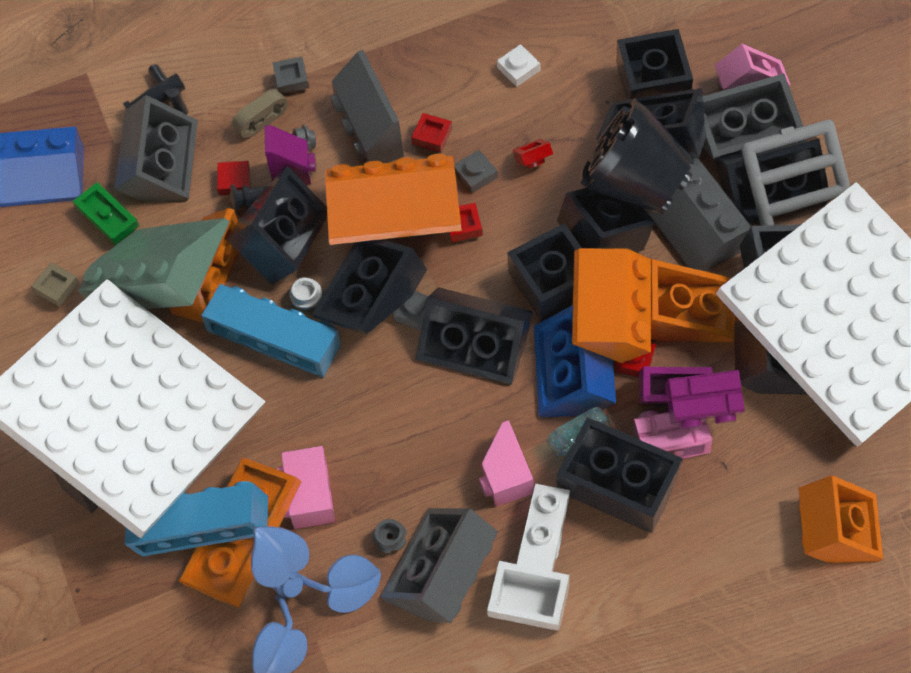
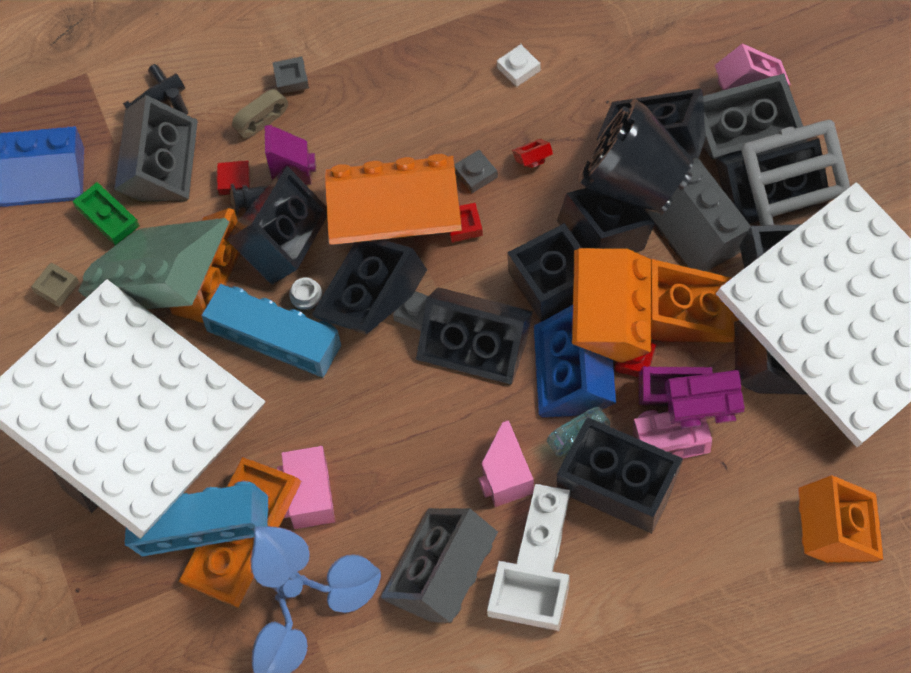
dark grey plate [292,125,316,152] -> none
dark grey slope [329,50,404,163] -> none
dark grey plate [372,519,407,553] -> none
red plate [411,113,453,153] -> none
black brick [616,29,693,99] -> none

